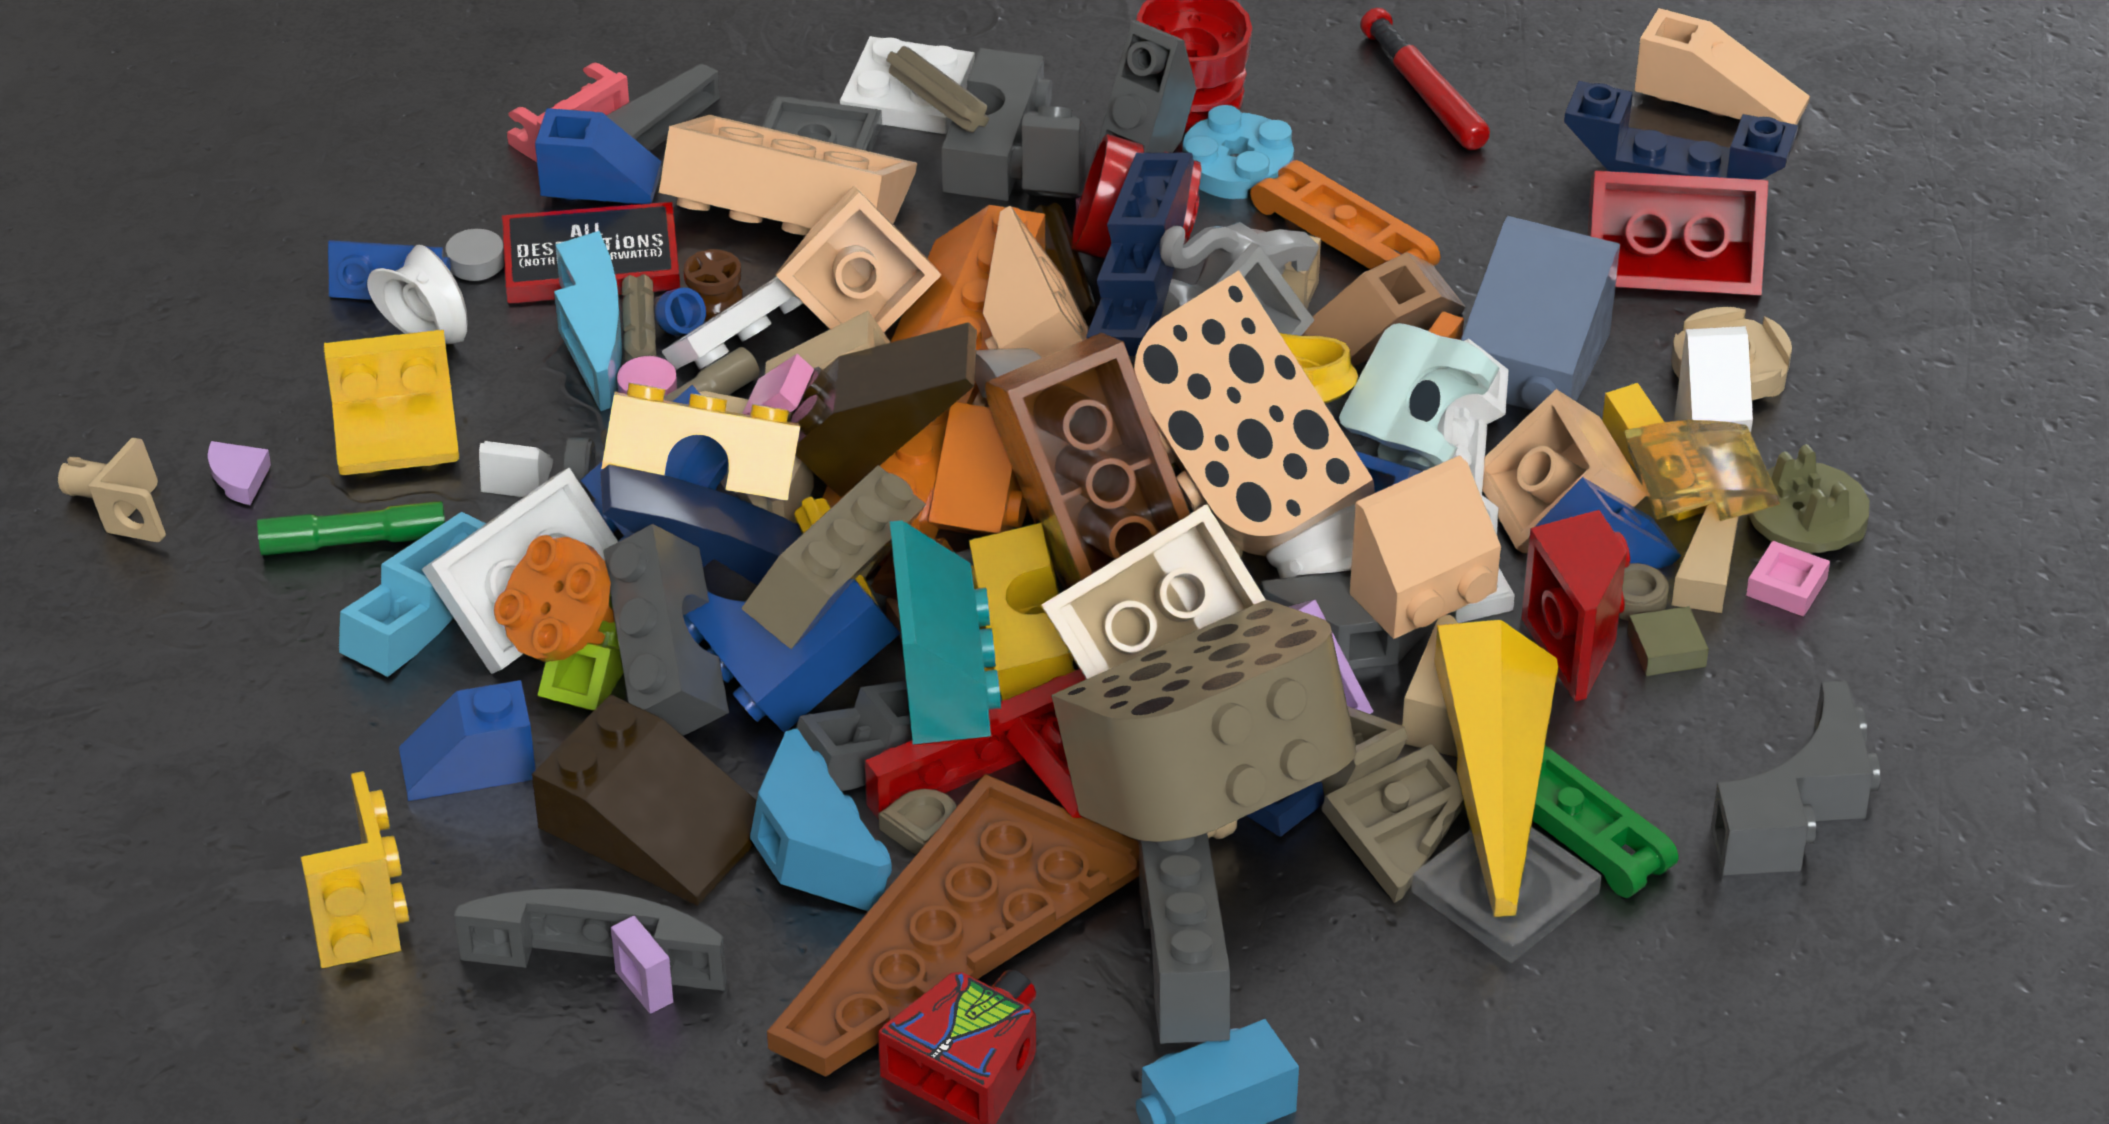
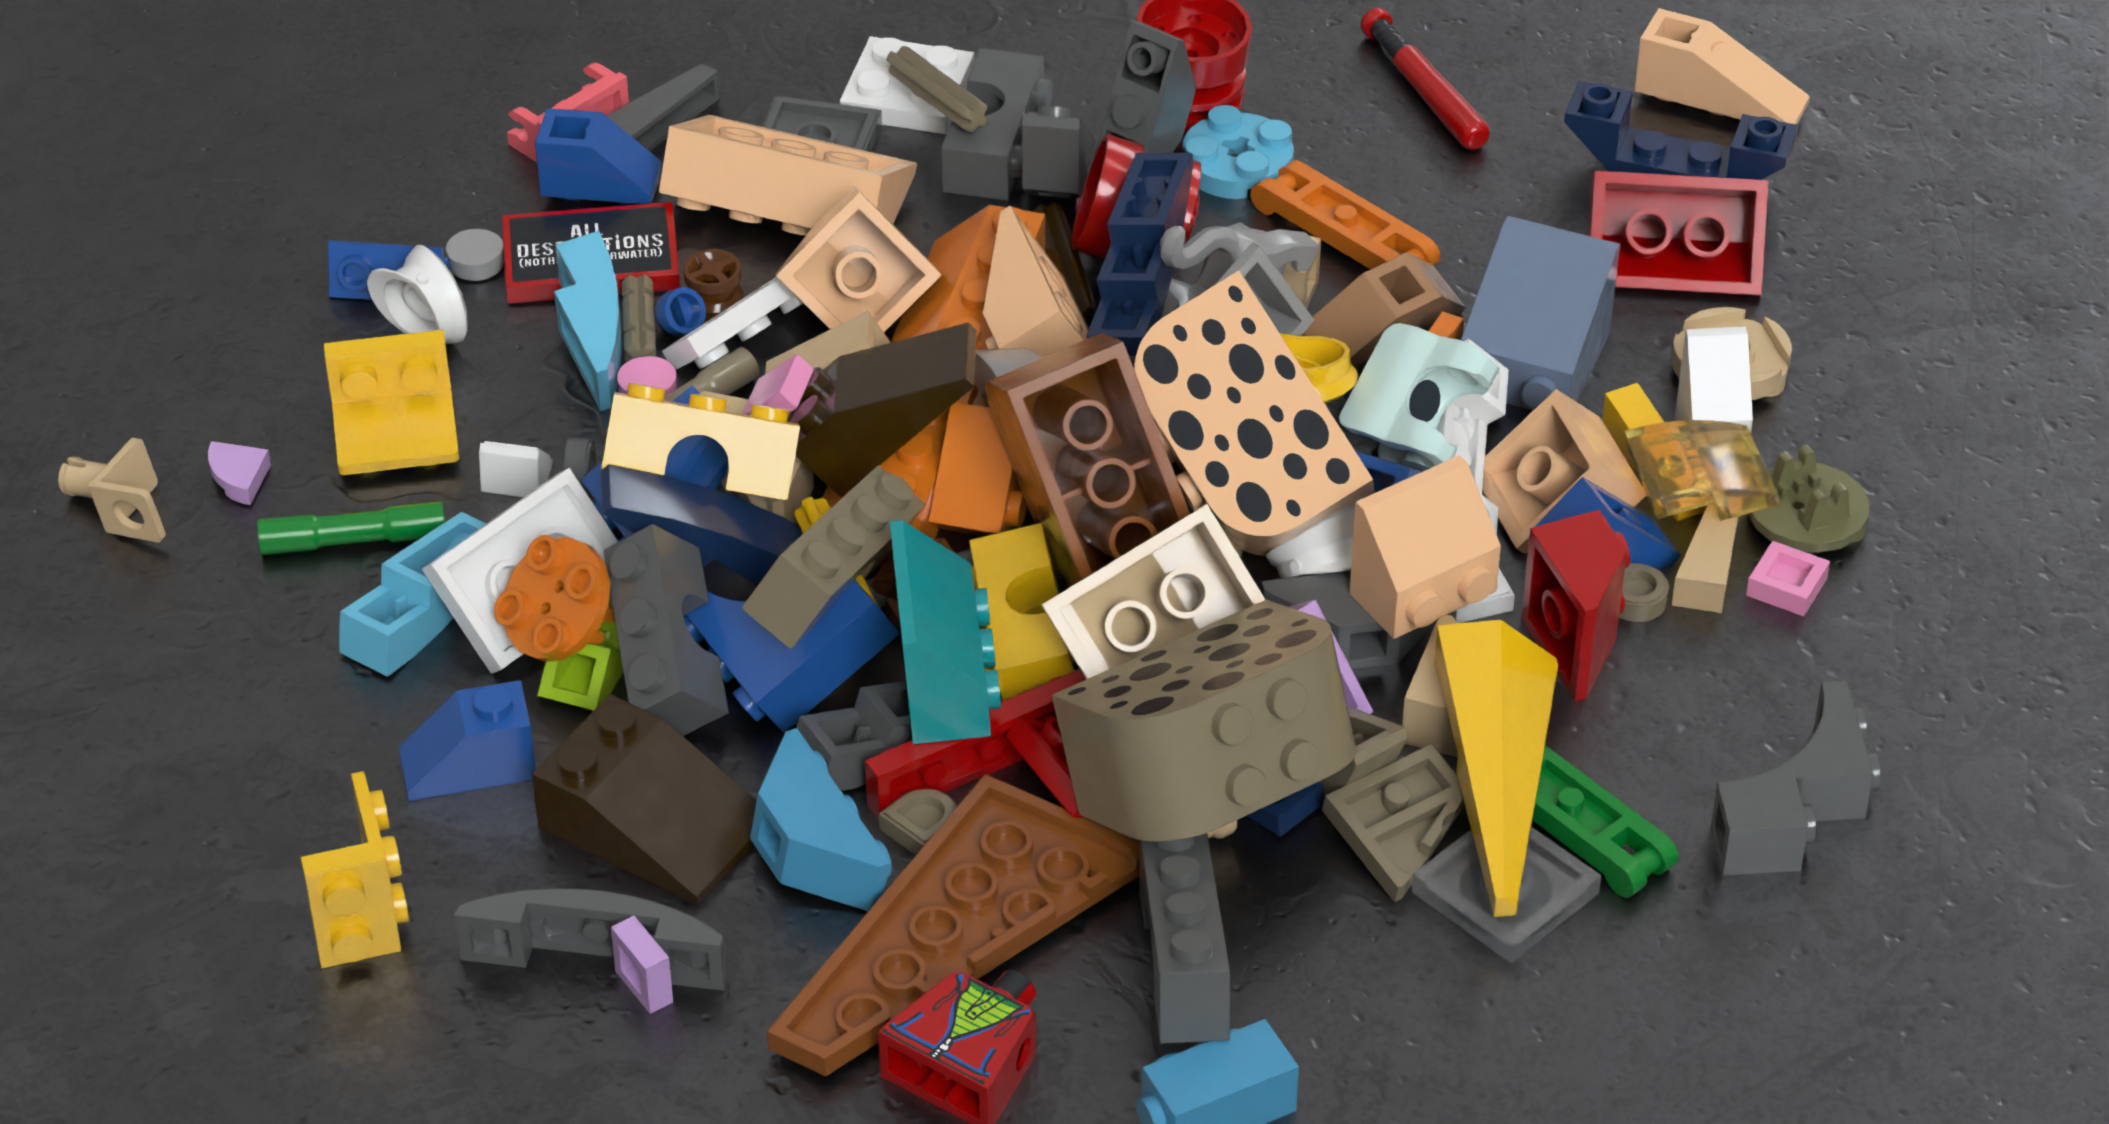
olive tile [1627,606,1709,676] -> none

